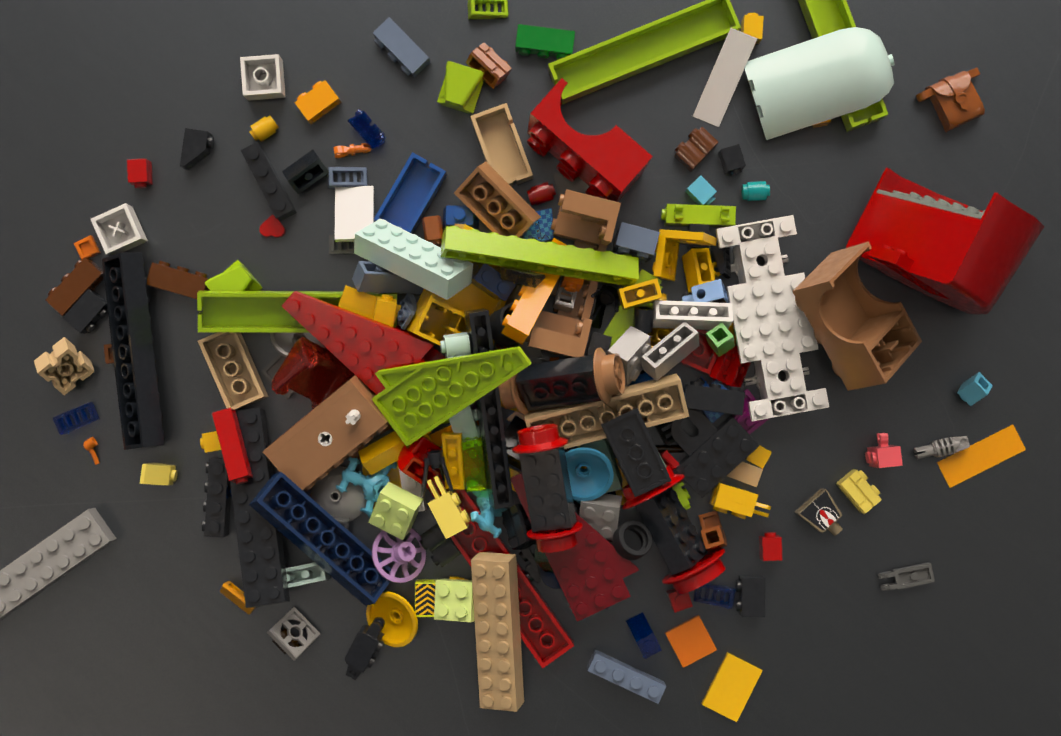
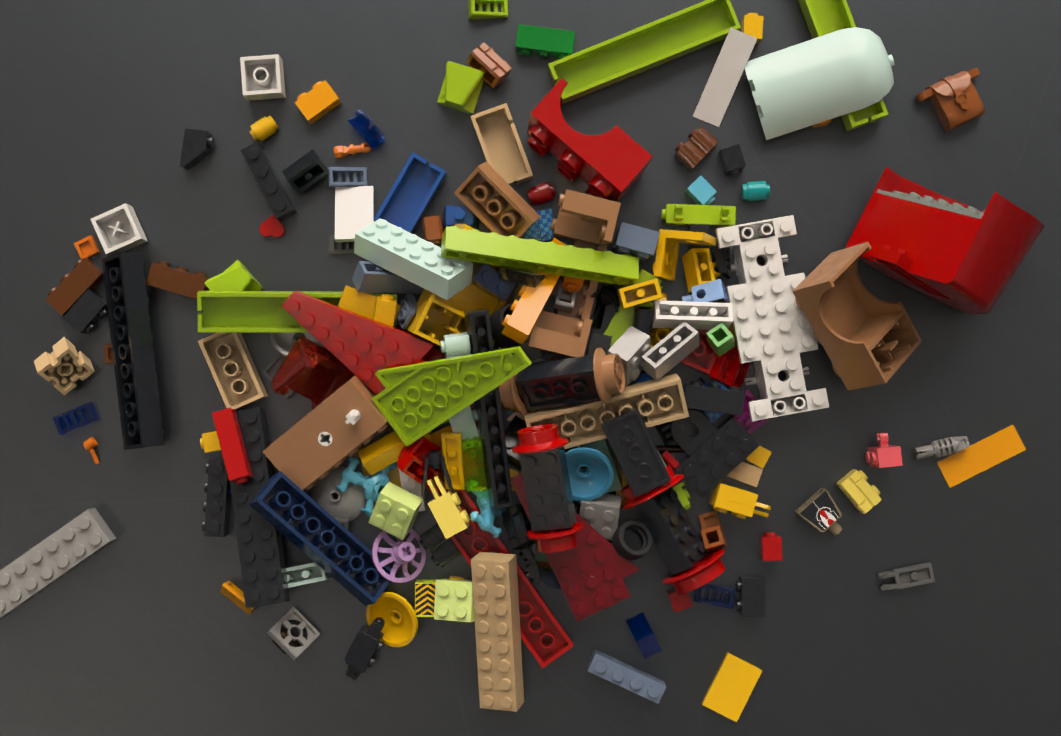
red brick [127,159,153,188] -> none
light yellow slope [139,462,178,486] -> none
sand blue brick [373,17,431,78] -> none
orange tile [665,615,717,668] -> none
medium azure brick [957,372,993,406] -> none

